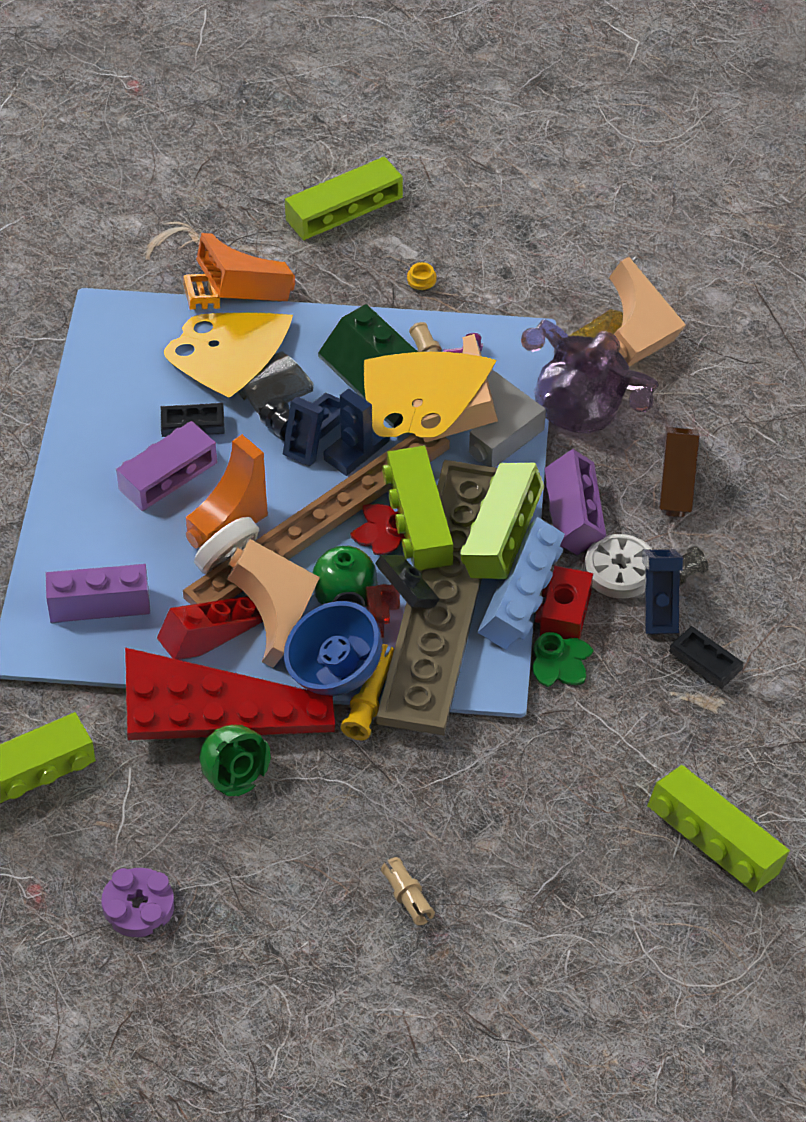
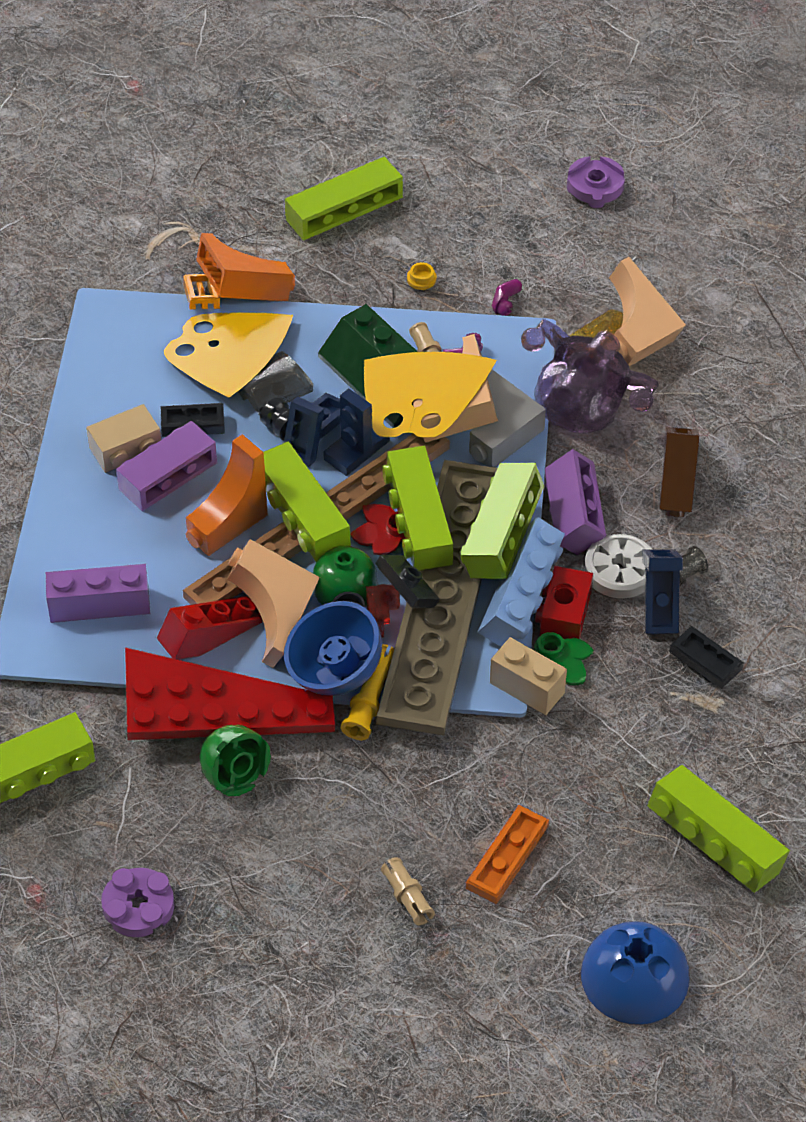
white wheel [194,517,259,574] -> none
none -> tan brick [86,404,161,473]
none -> lime brick [264,441,351,562]
none -> orange tile [466,805,549,904]
none -> tan brick [490,637,567,715]
none -> magenta arm [492,279,522,316]
none -> medium lavender plate [567,156,625,208]
none -> blue piece [581,921,690,1025]

